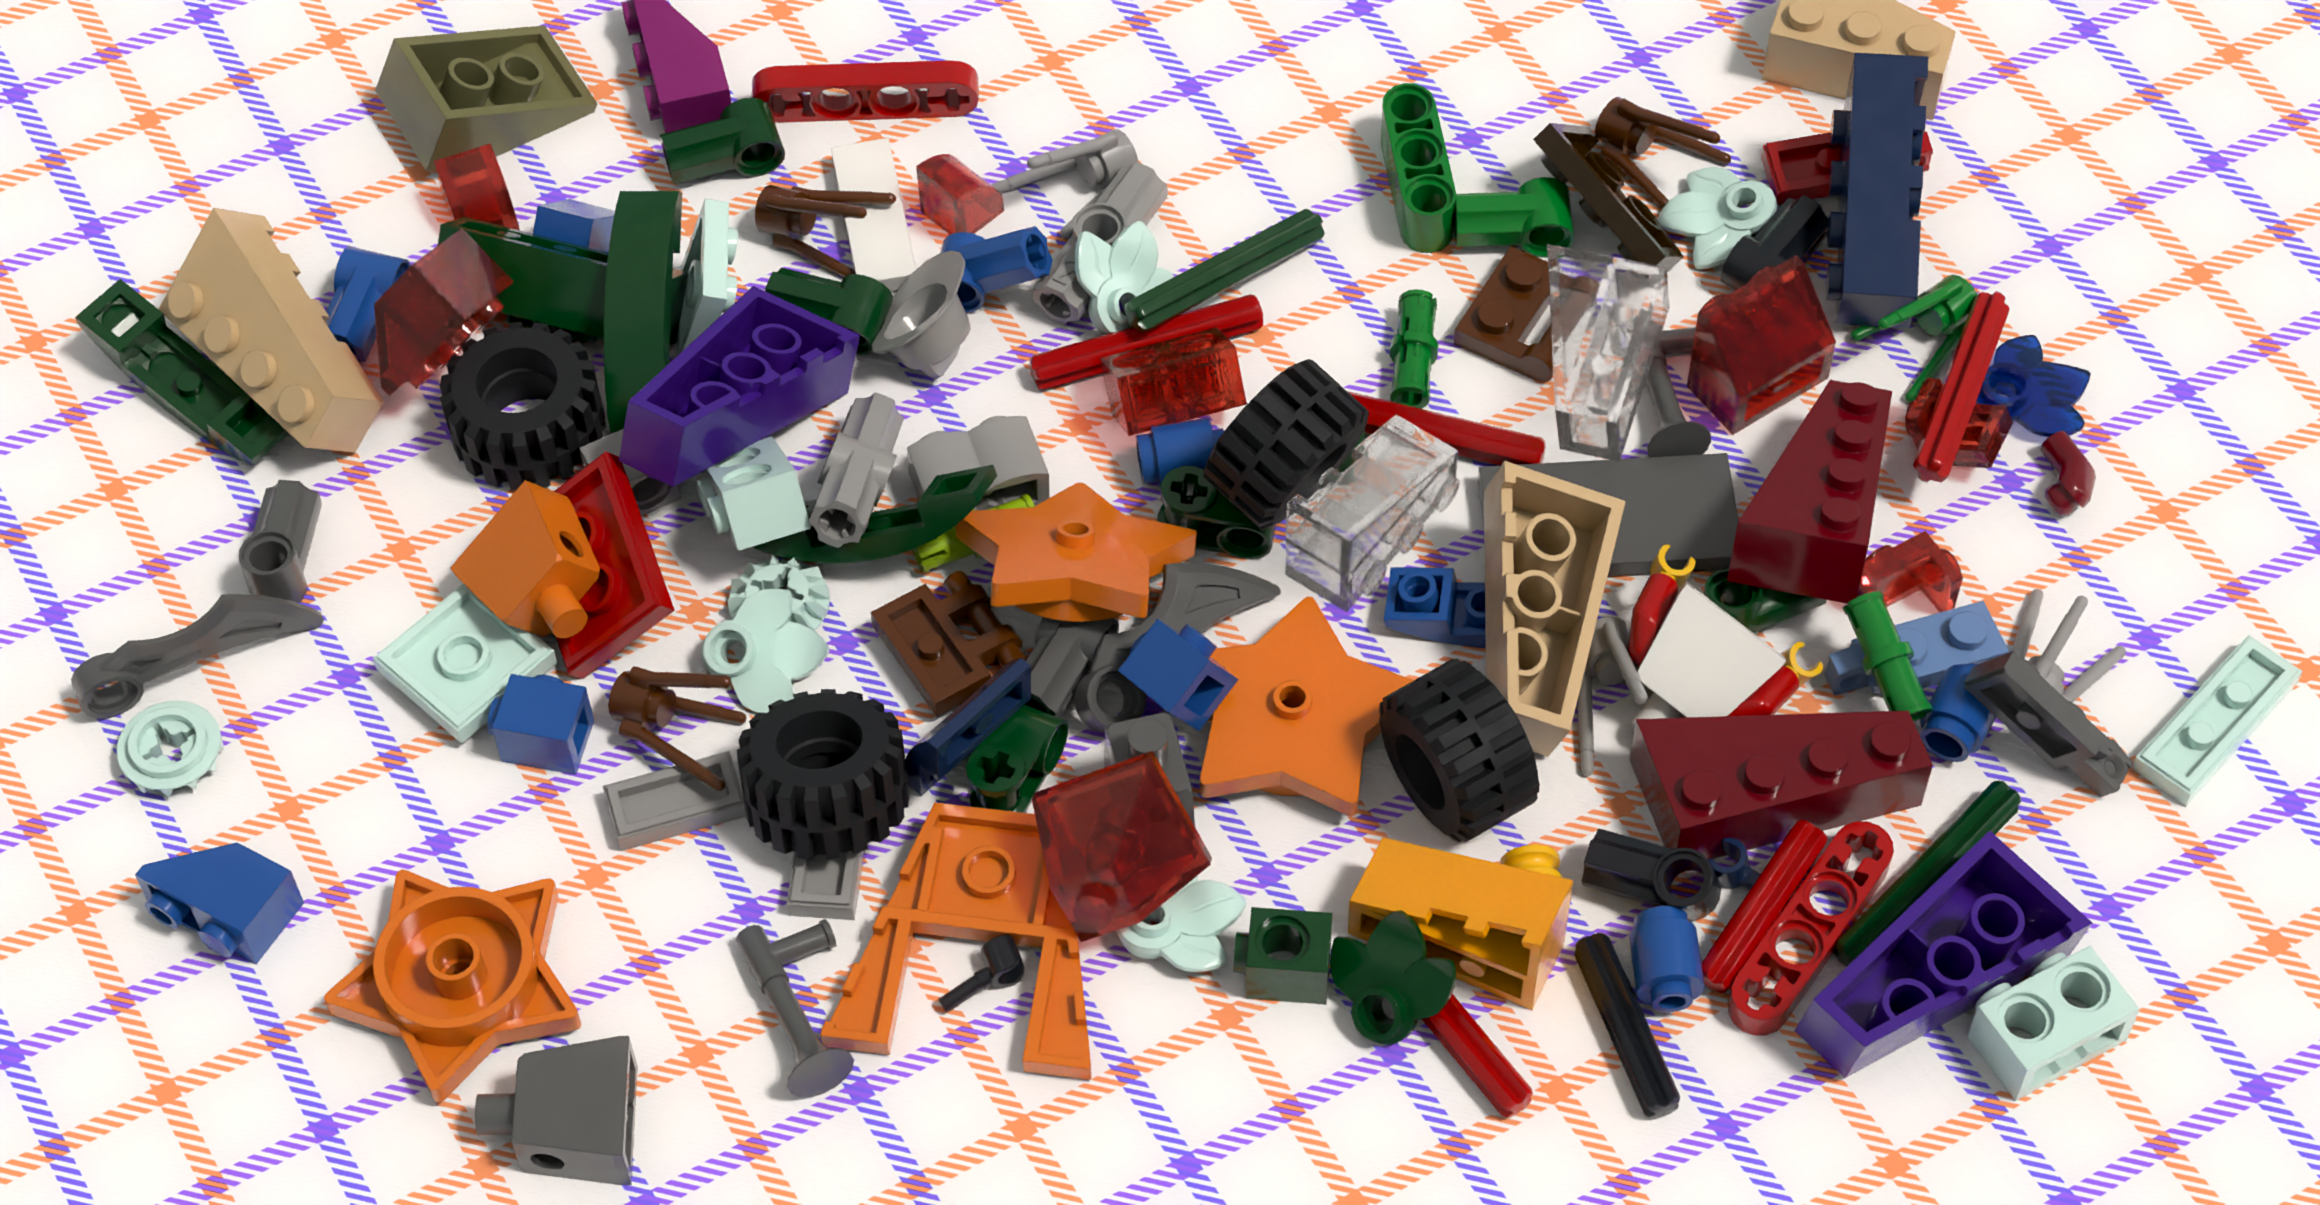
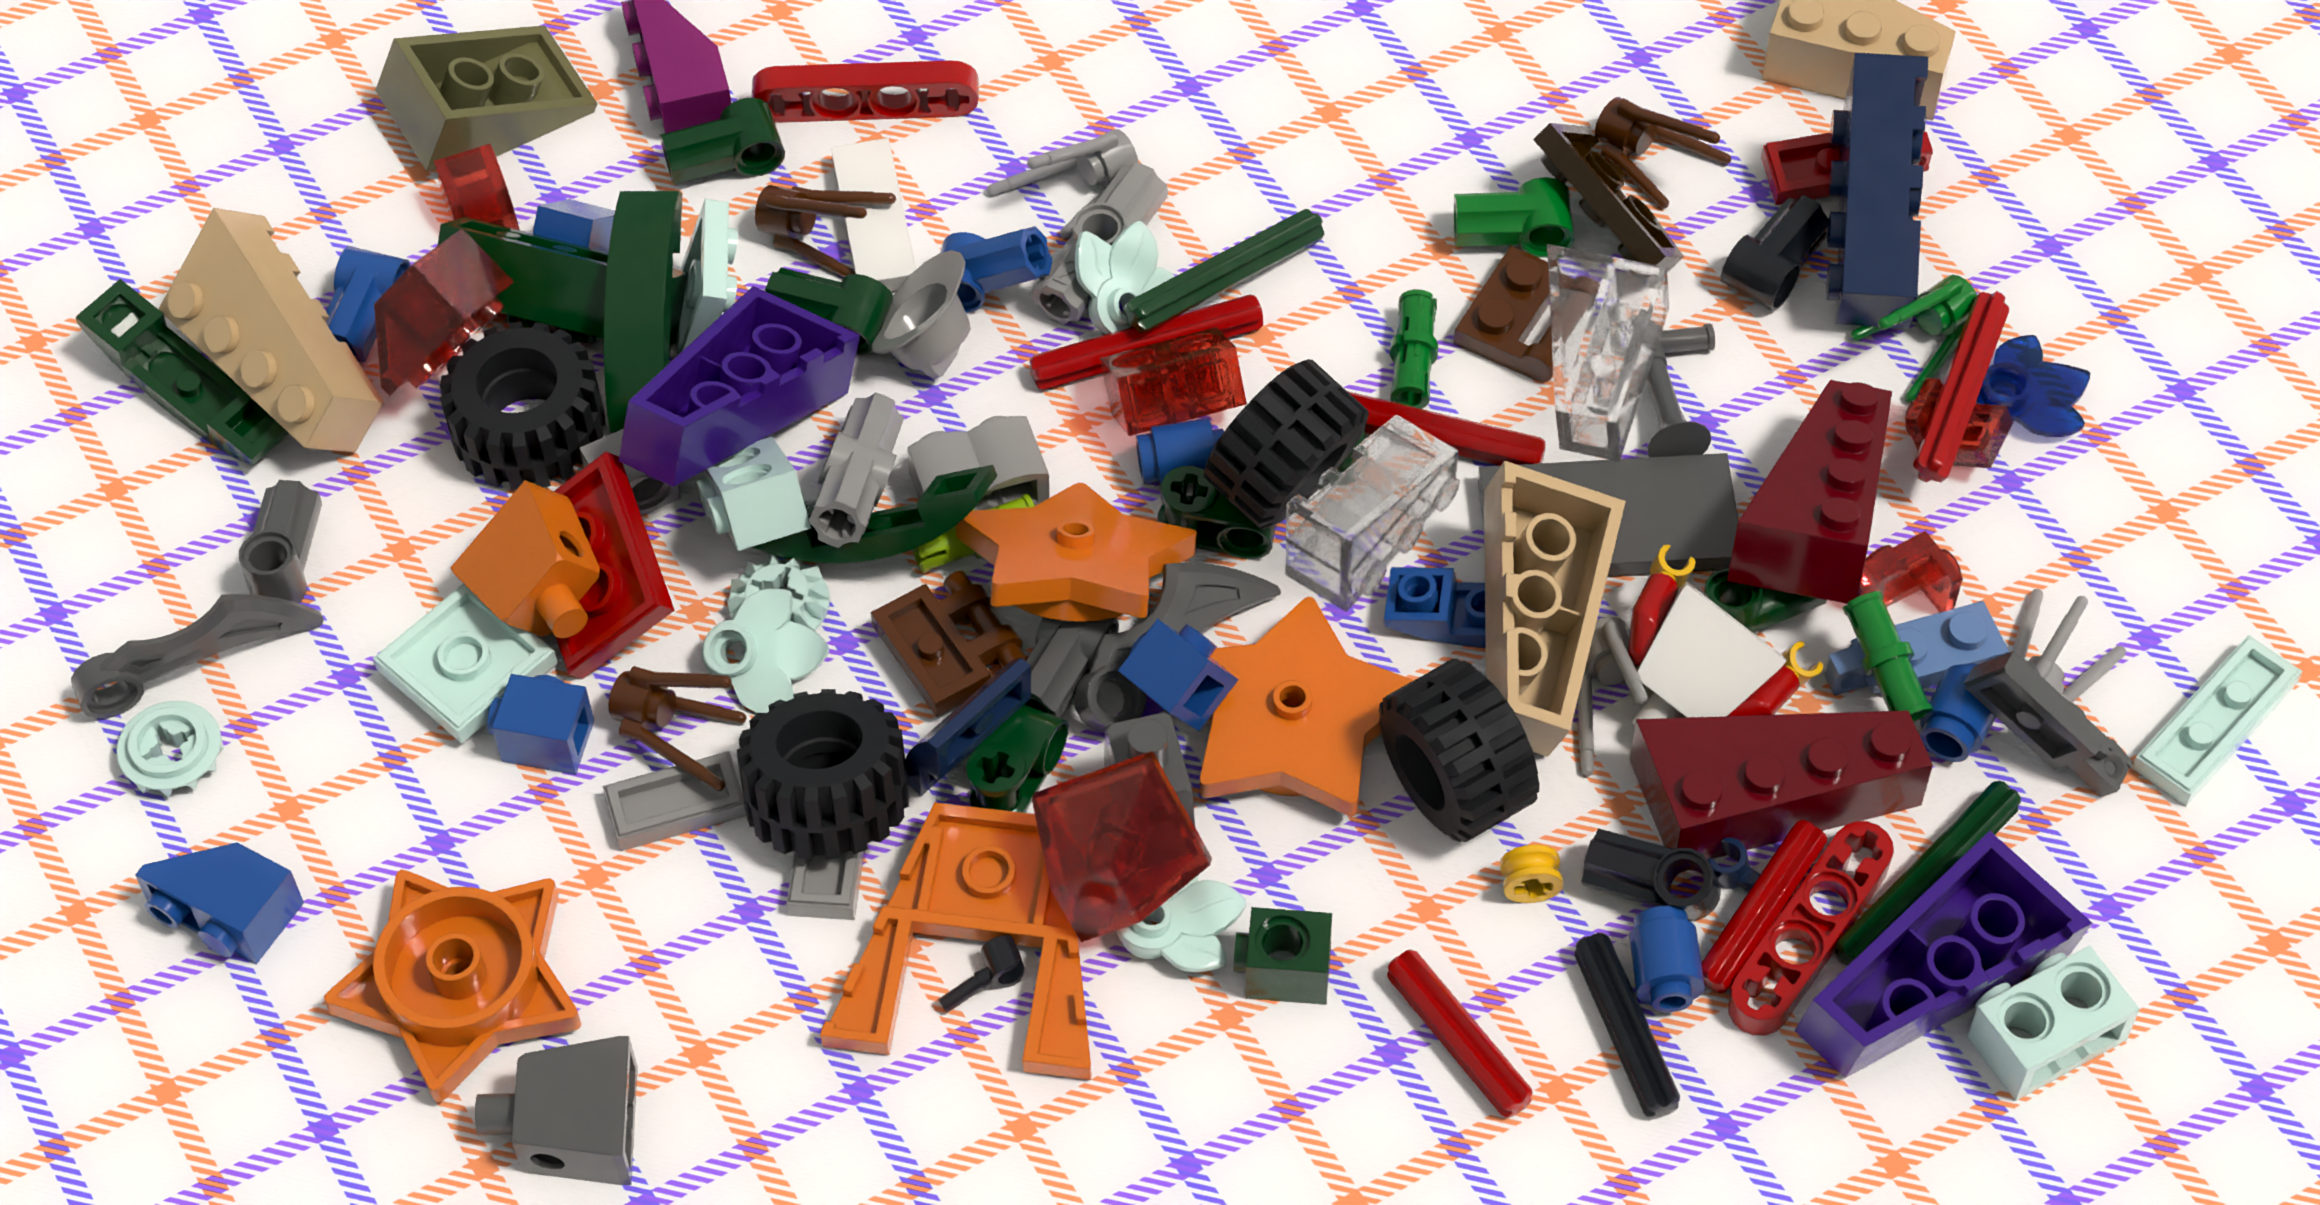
dark grey piece [736,919,854,1097] -> none
clear red brick [916,154,1004,235] -> none
dark green plate [1330,910,1456,1045] -> none
light orange wedge [1348,837,1573,1010] -> none
green beam [1381,83,1456,253] -> none
light aqua plate [1657,167,1777,270] -> none
clear red slope [1687,255,1836,435] -> none
dark red arm [2040,431,2096,516] -> none

